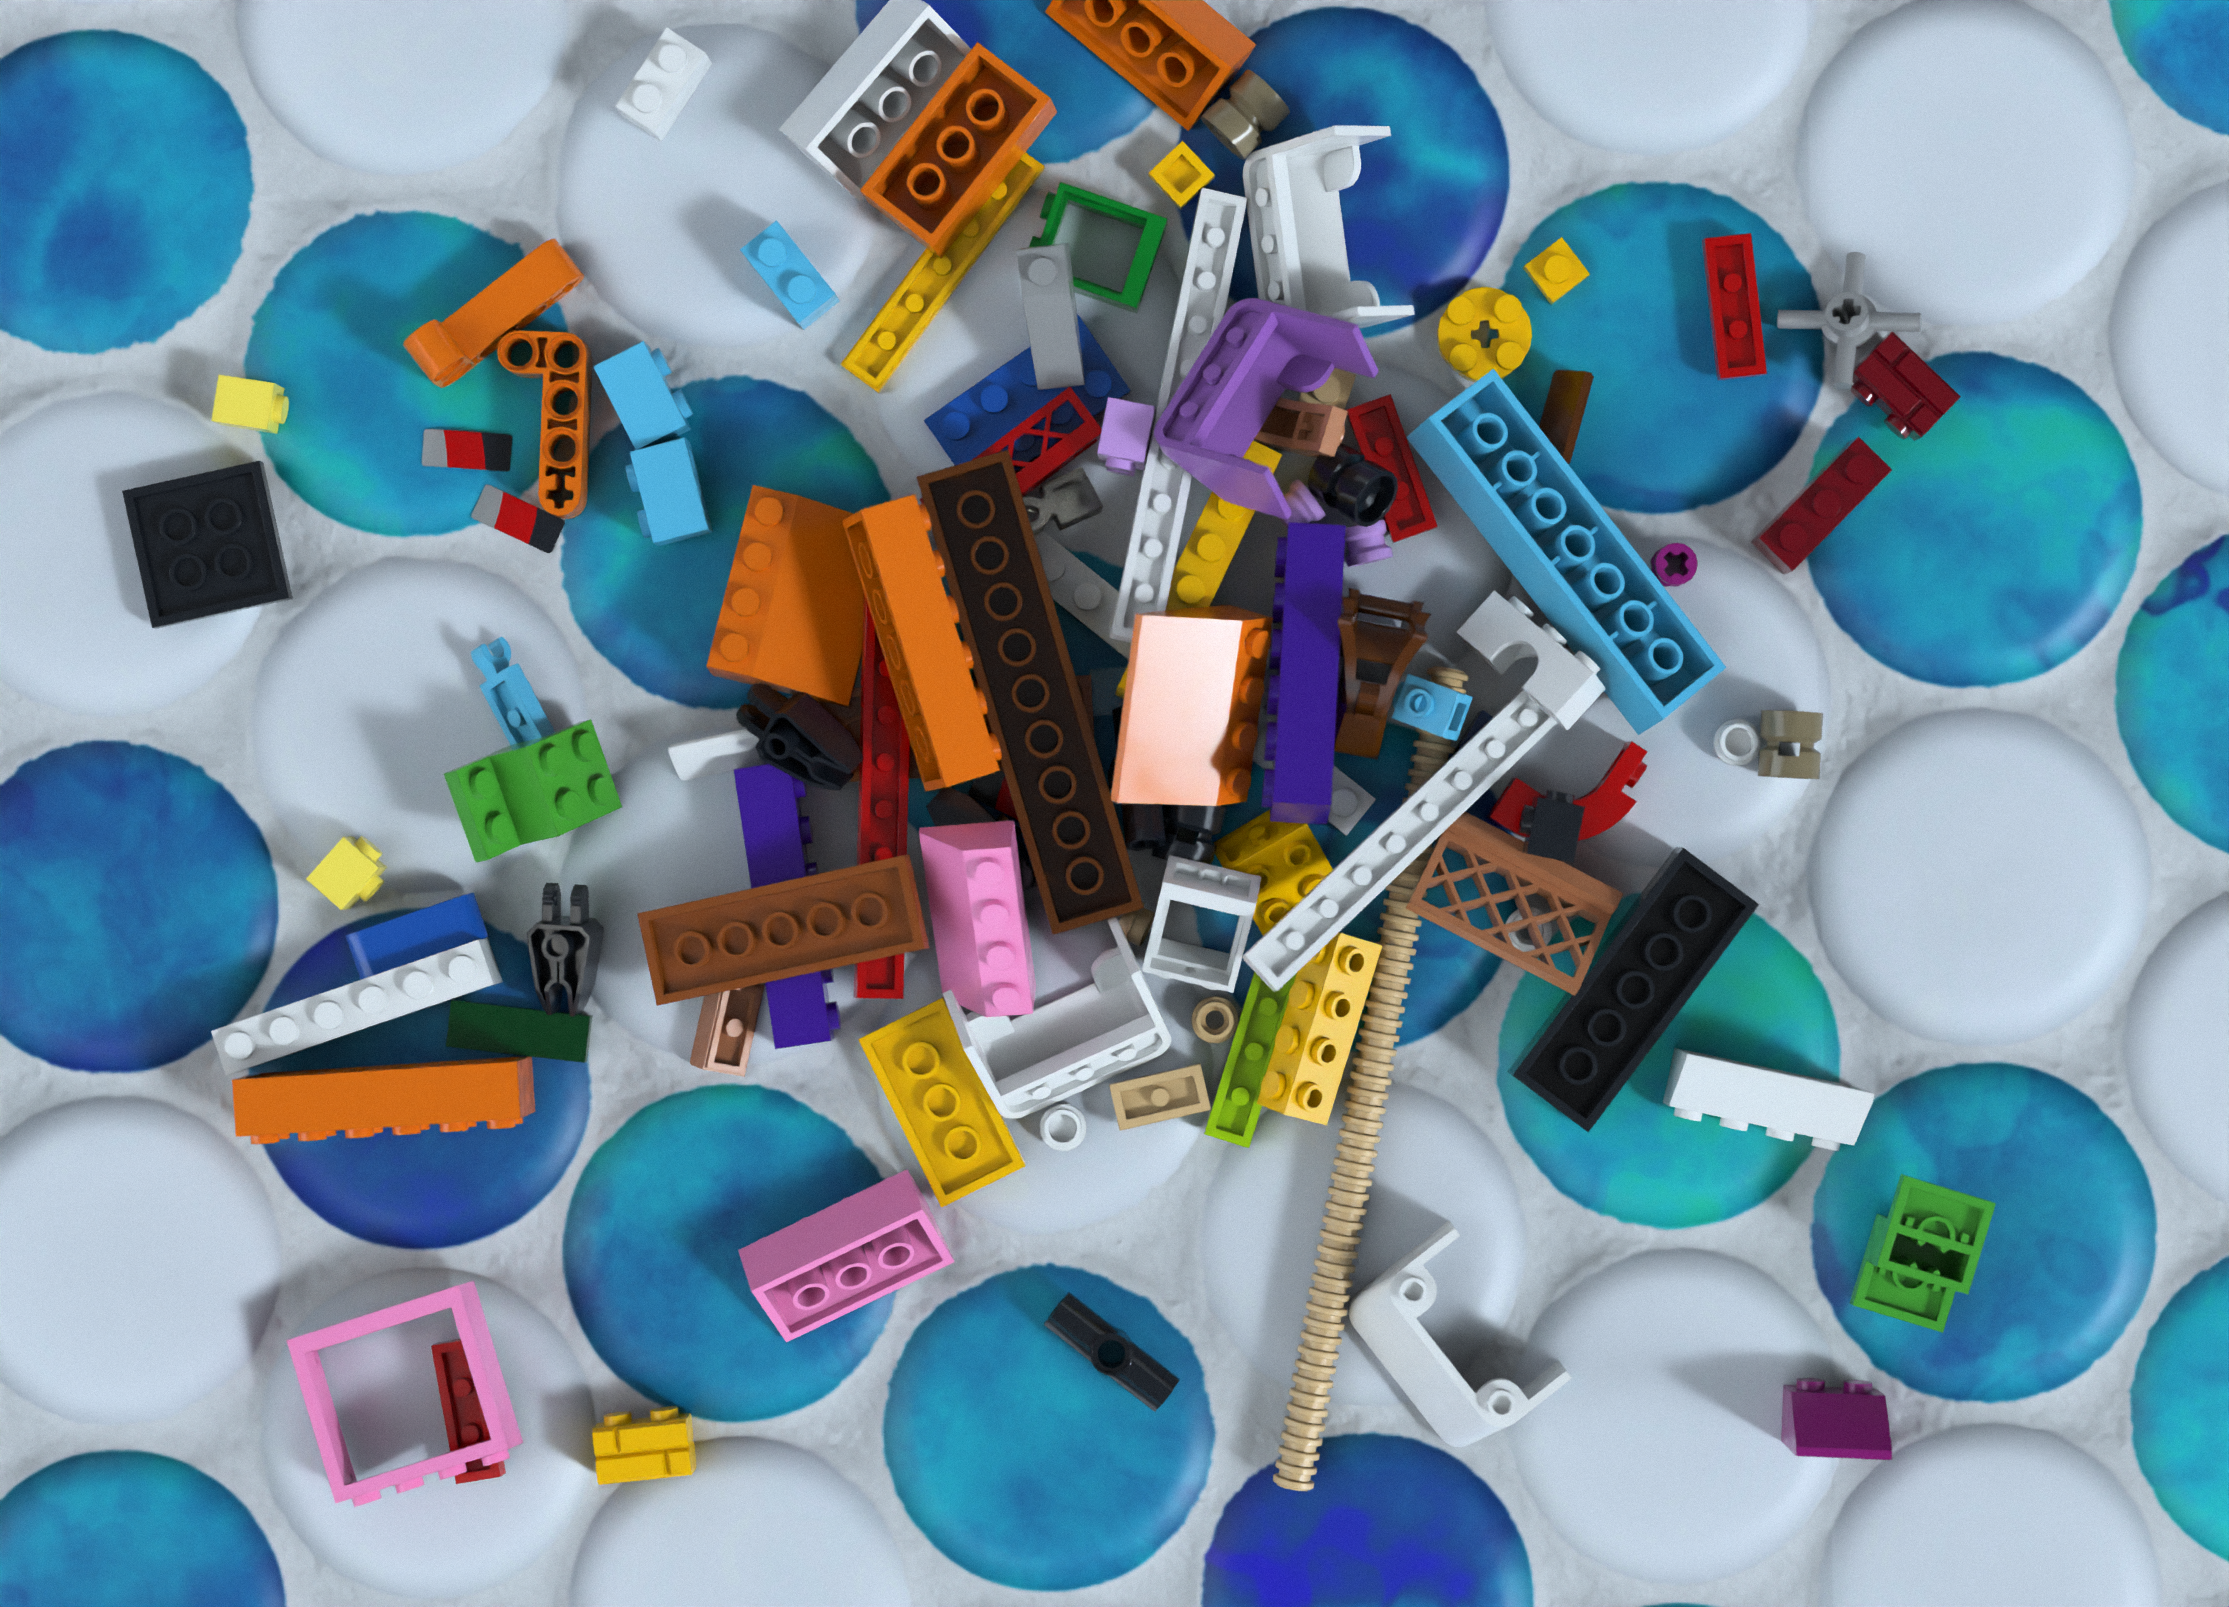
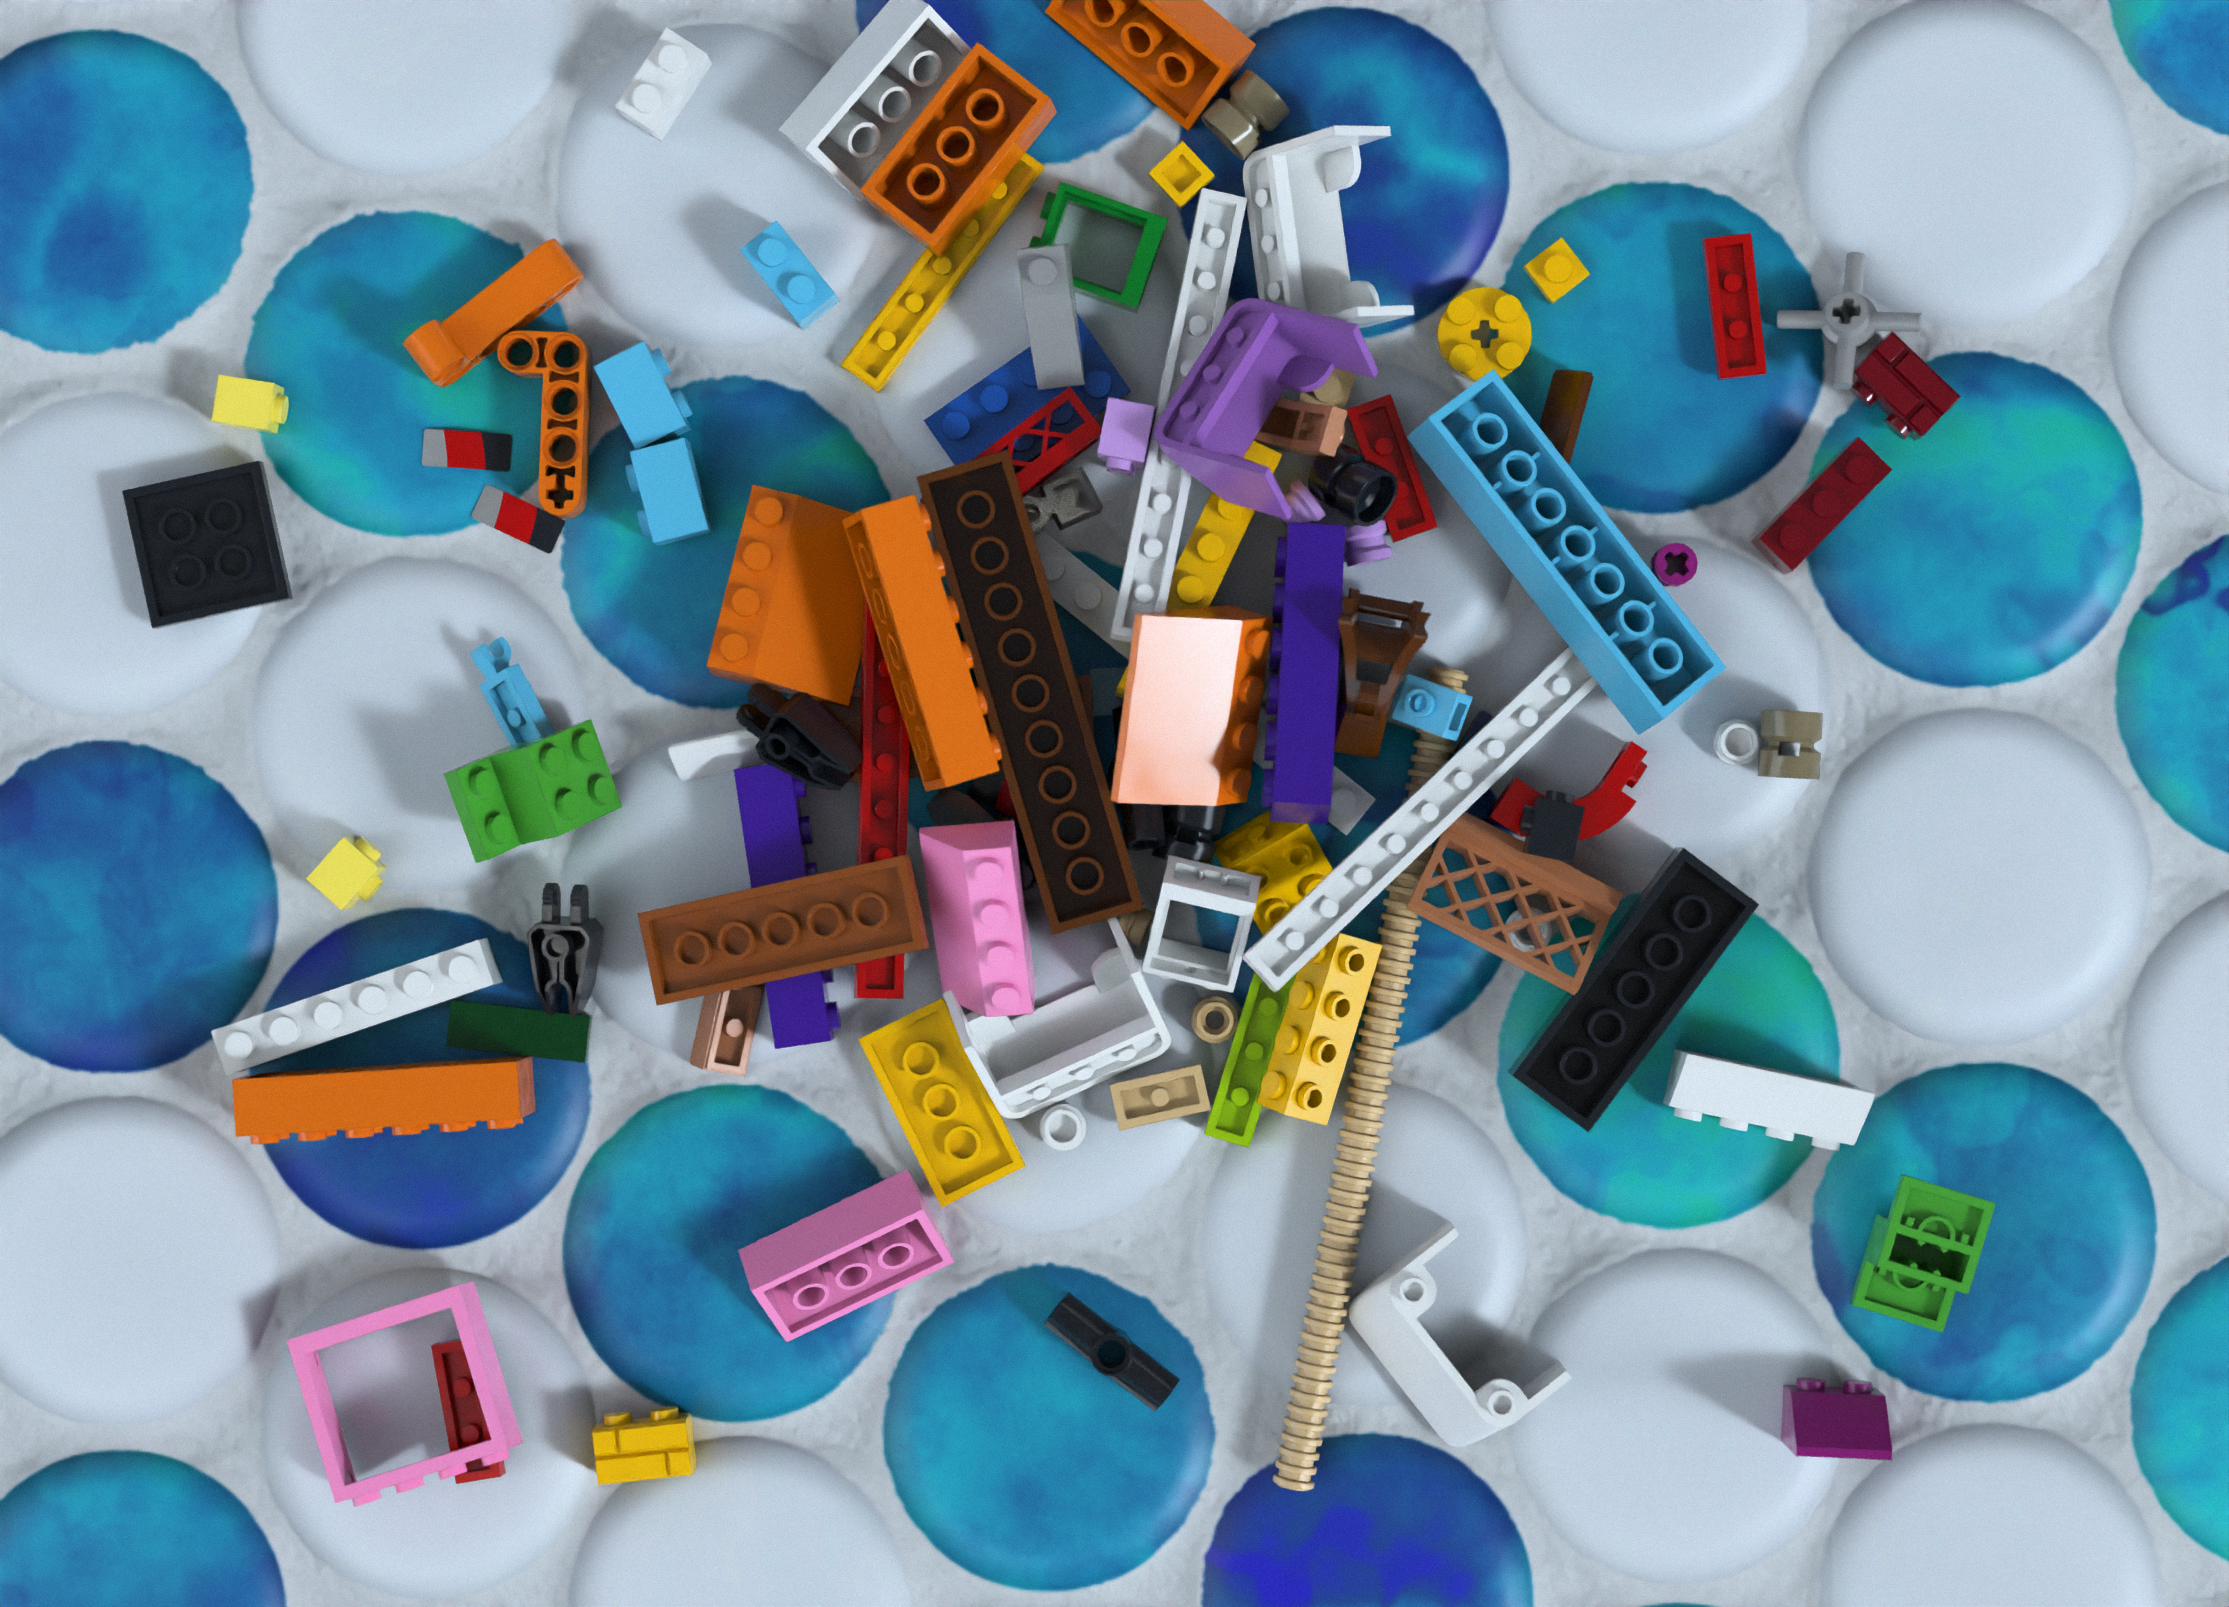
blue beam [346,892,489,980] -> none
white arch [1457,590,1606,731] -> none

